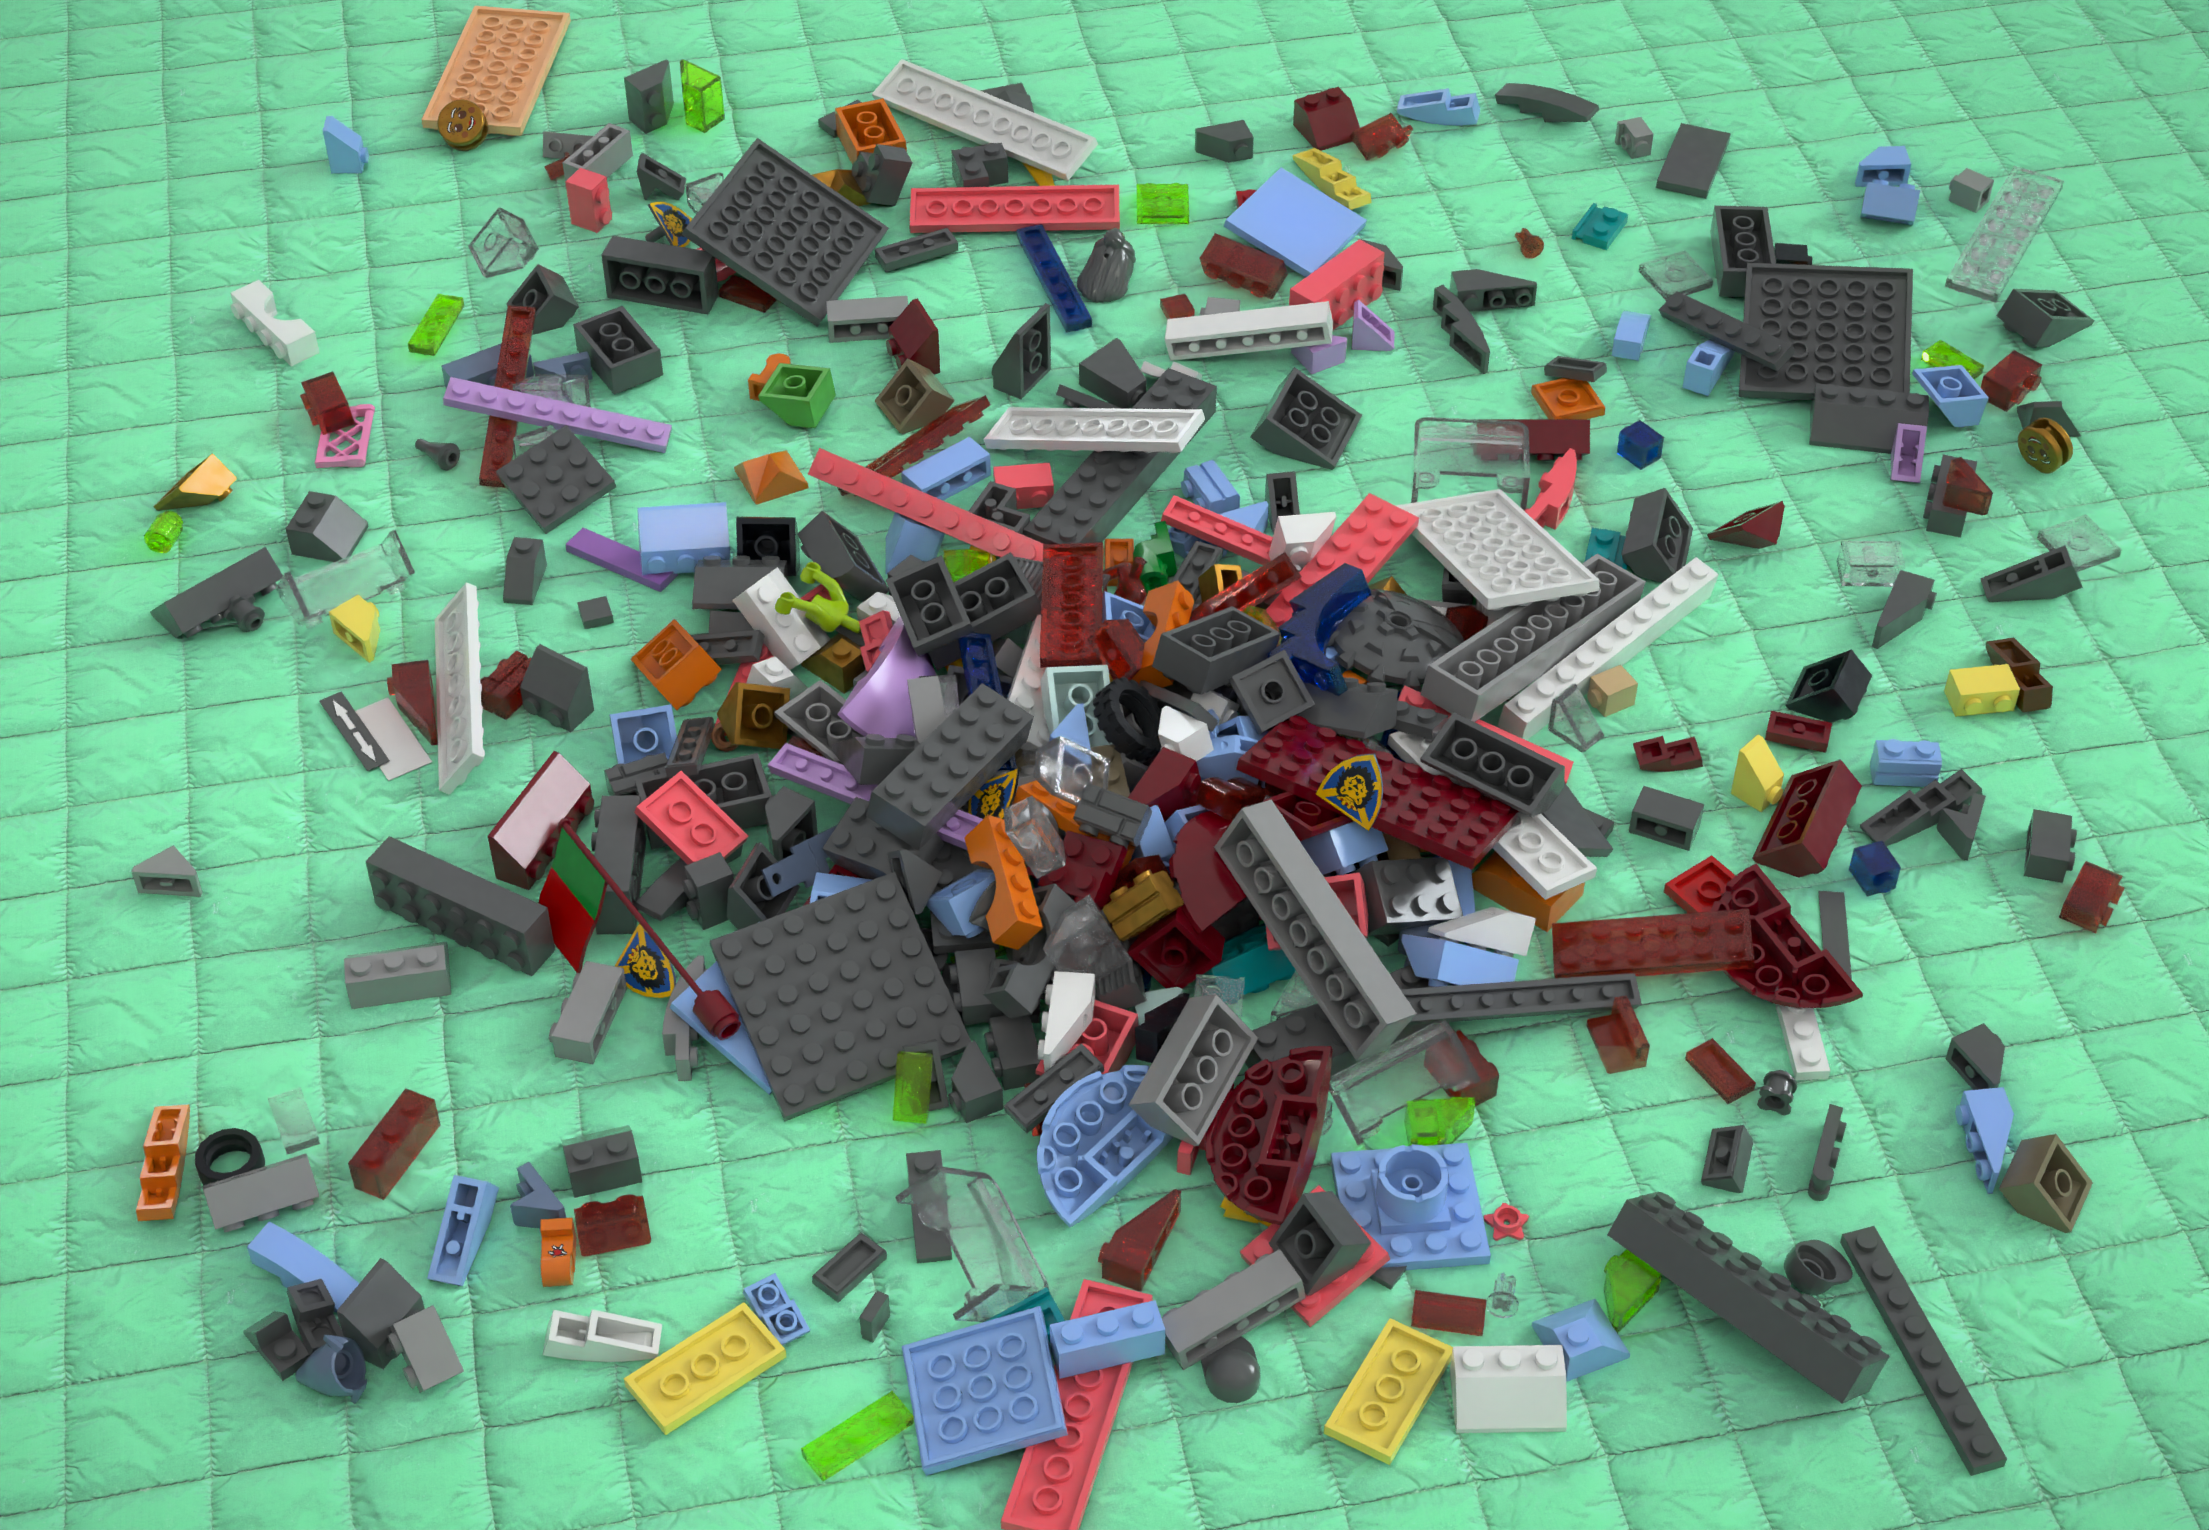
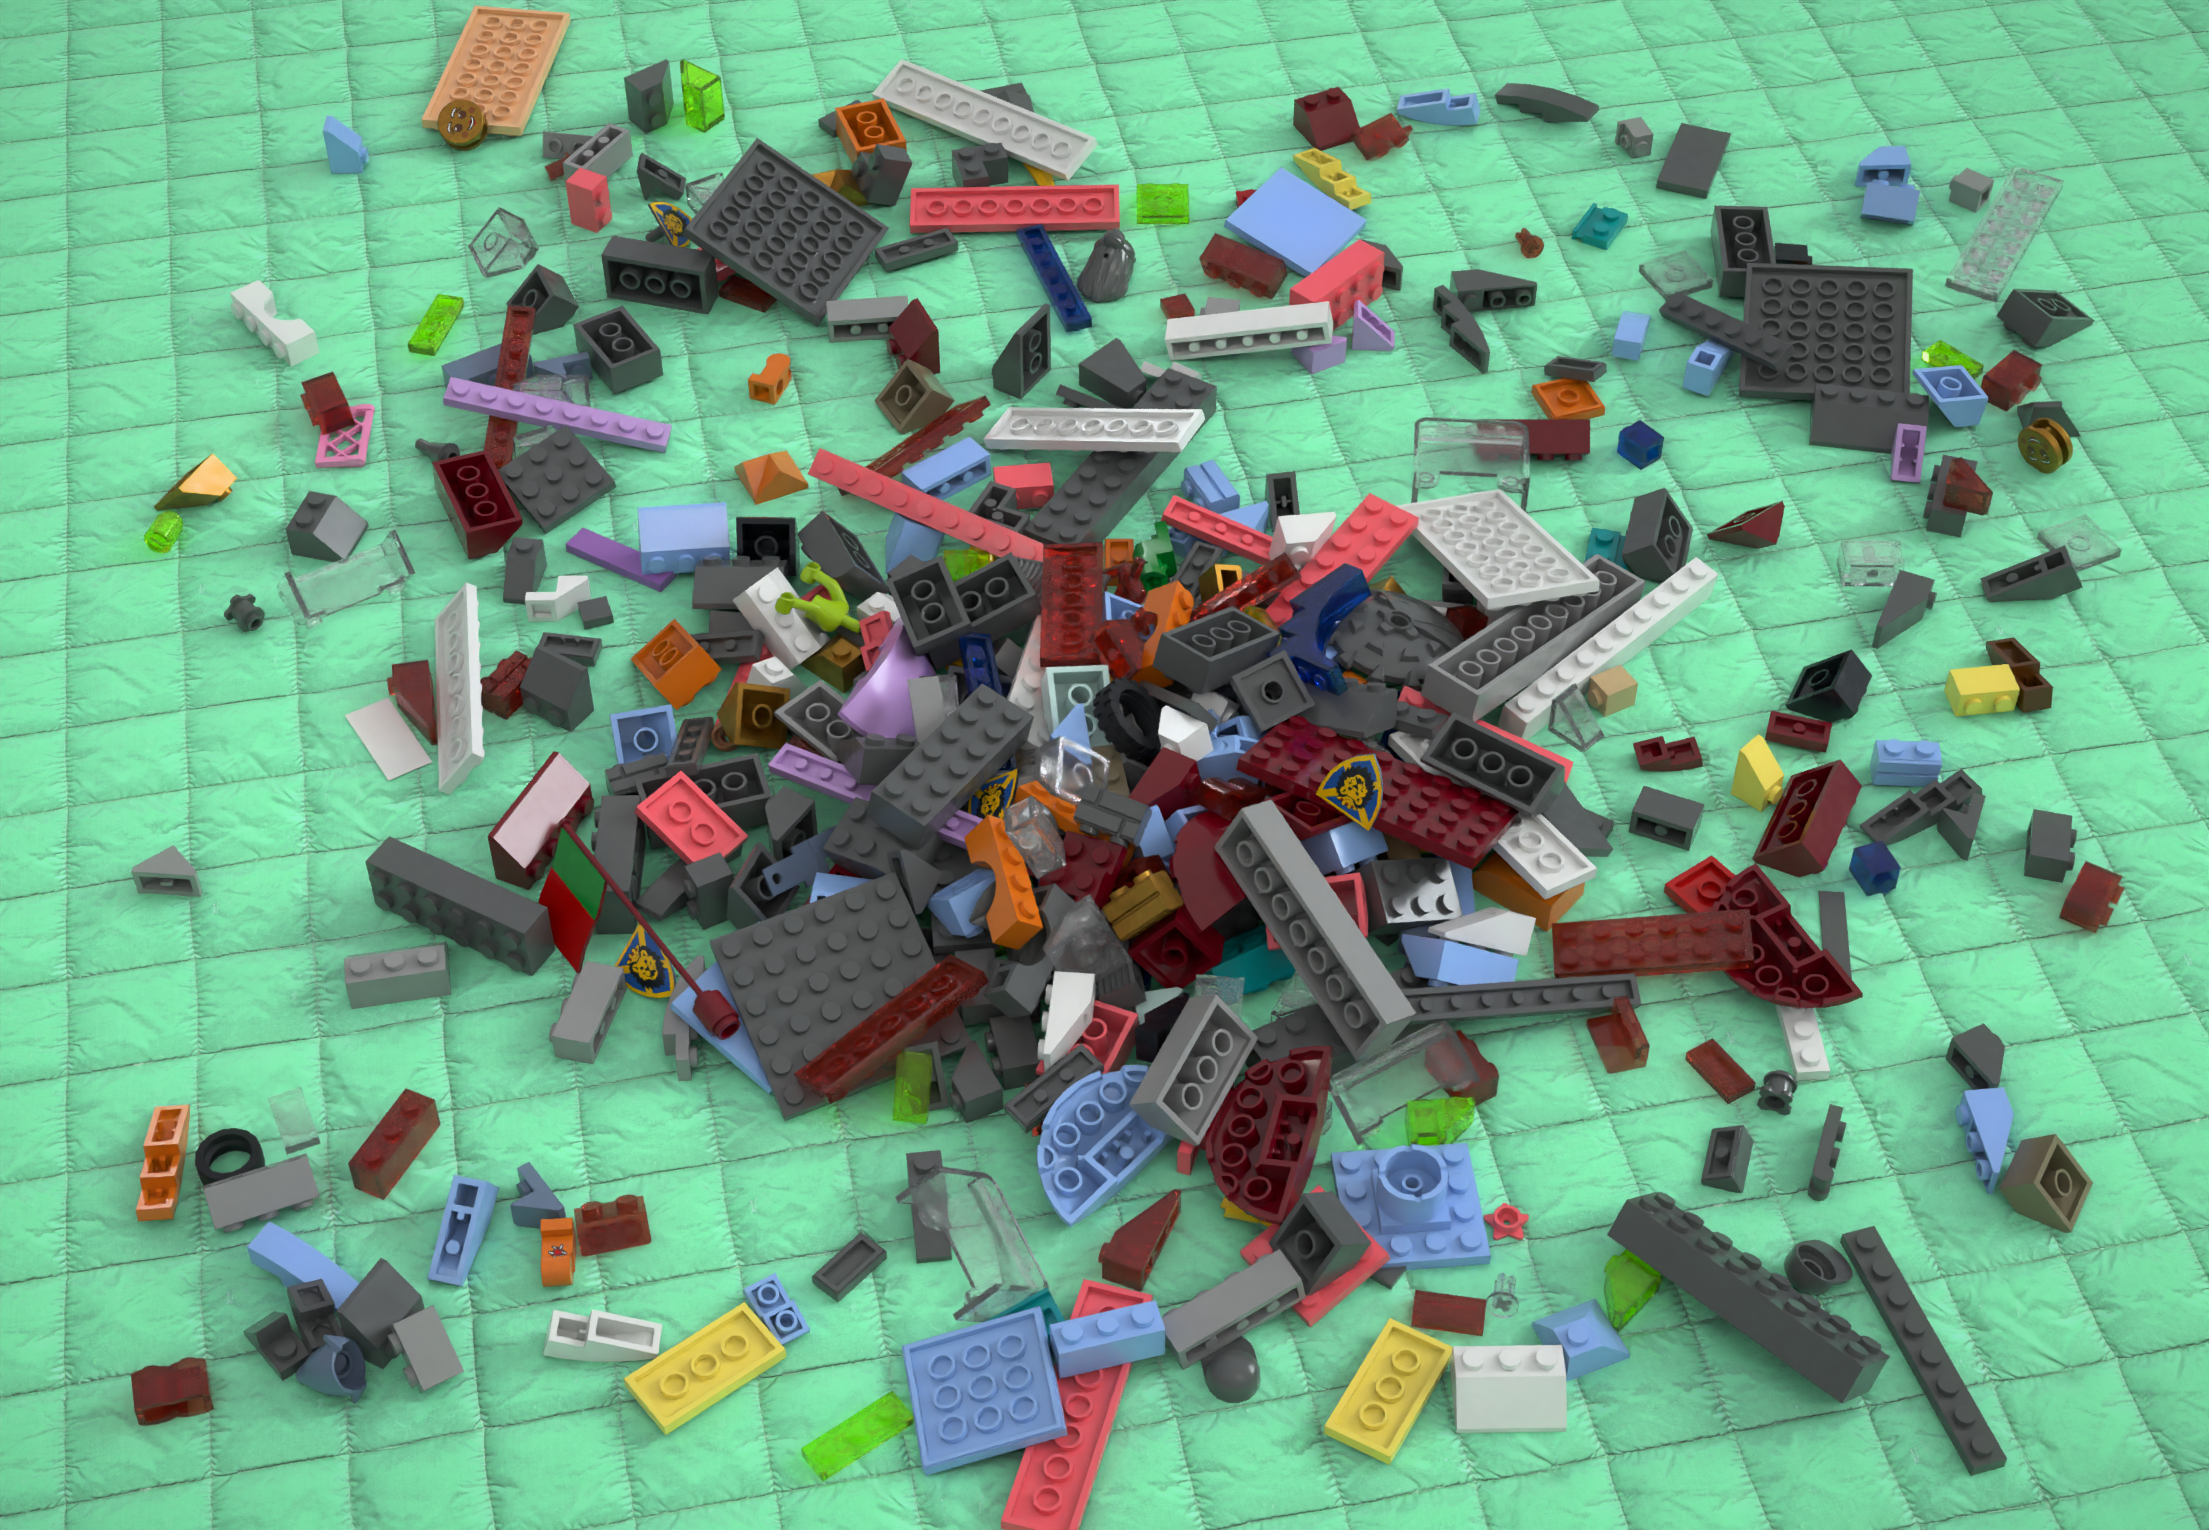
dark grey slope [150,547,284,638] -> none
dark grey sticker [319,691,390,771] -> none
light yellow slope [329,595,380,663] -> none
dark grey slope [561,1125,642,1198] -> none
bright green slope [758,363,836,428] -> none
dark grey tile [860,1291,890,1343] -> none
dark grey slope [1195,120,1254,163] -> none
dark grey slope [1250,367,1362,470] -> none
coral slope [1525,448,1577,530] -> none
none -> clear red brick [131,1357,214,1426]
none -> dark red slope [432,449,523,559]
none -> white slope [525,576,591,622]
none -> dark grey plate [539,632,602,667]
none -> clear red plate [794,954,989,1104]
none -> clear red plant [1126,606,1157,641]

